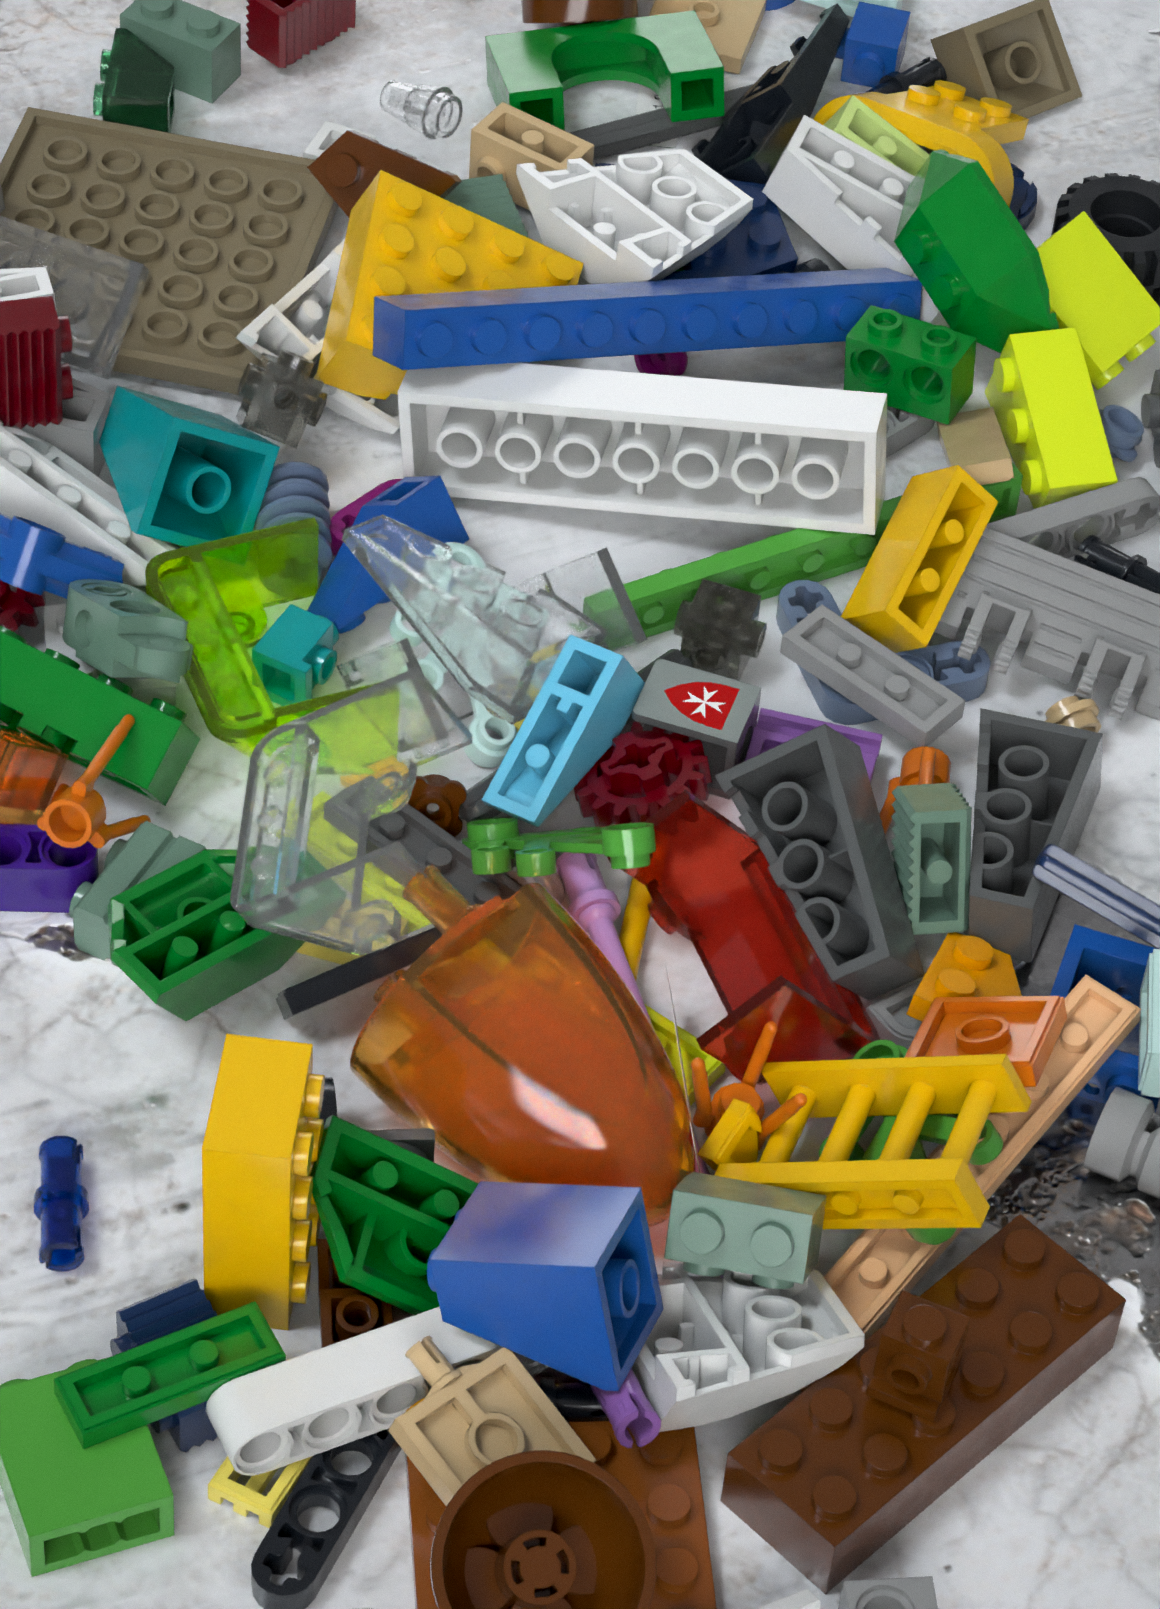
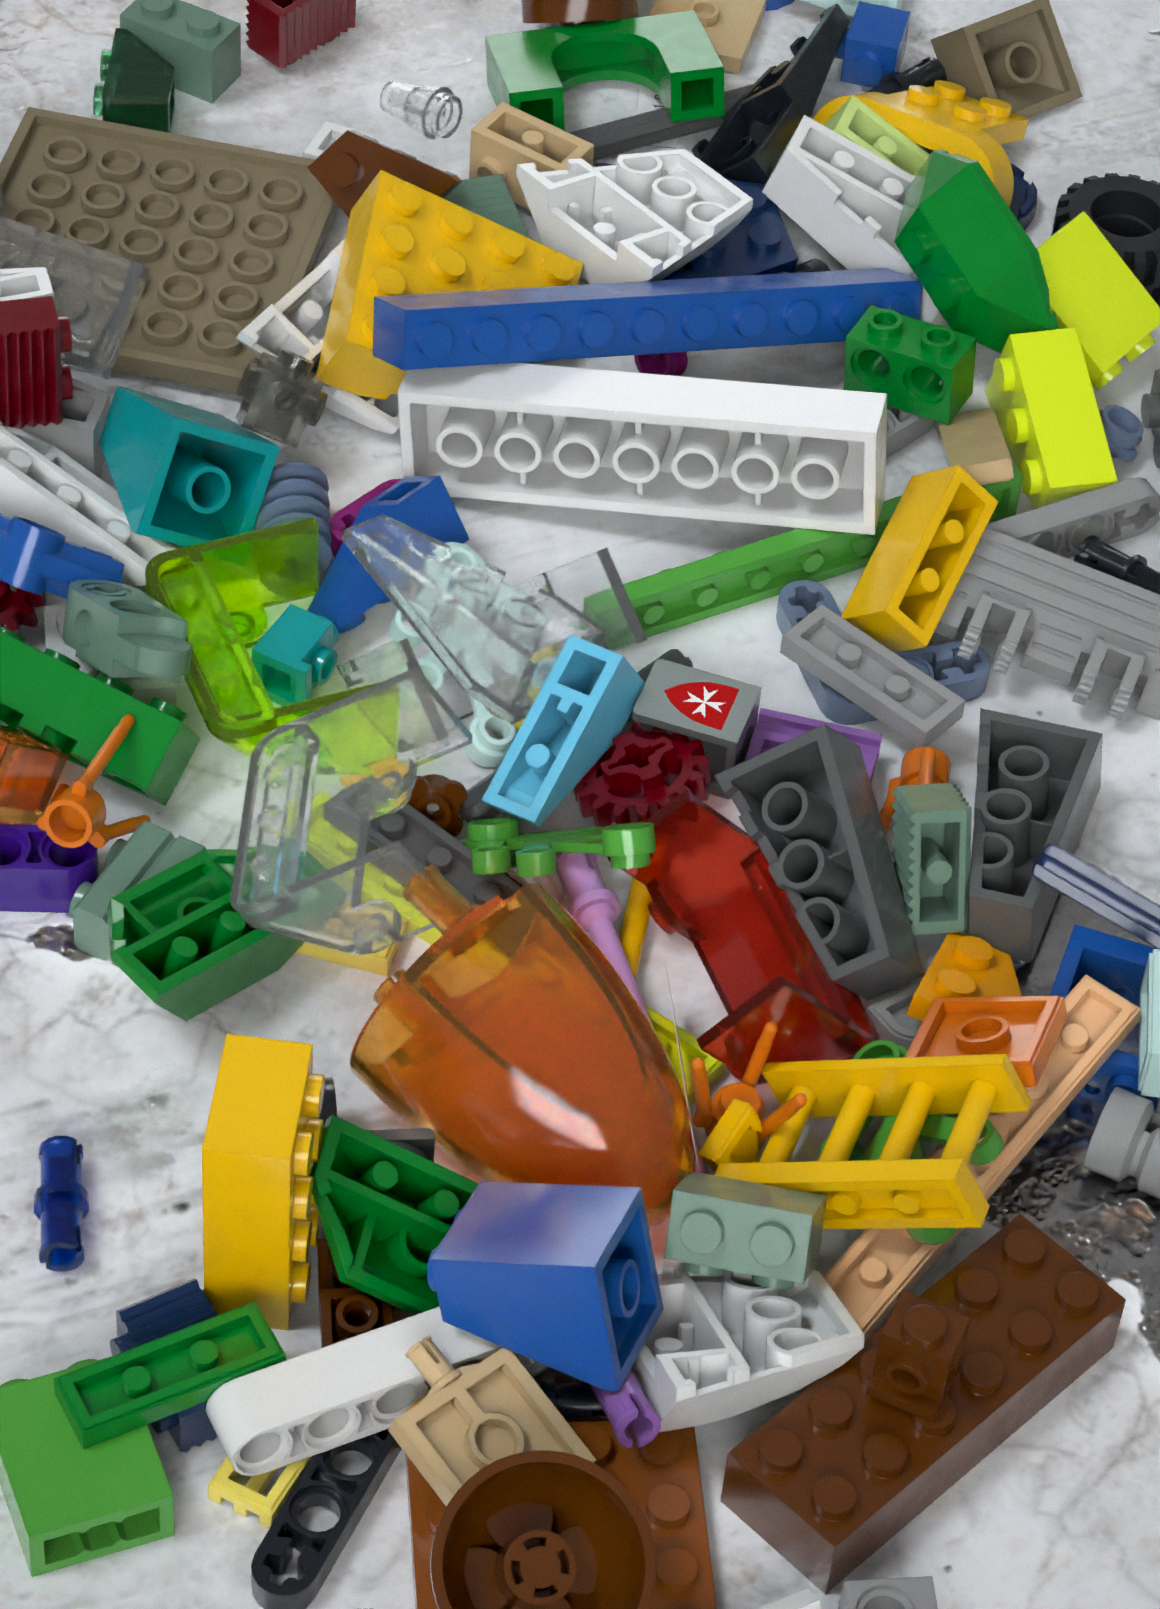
black tile [276,913,475,1020] -> none
clear smoke brick [674,579,767,681] -> none
tan plate [1045,696,1101,732] -> none

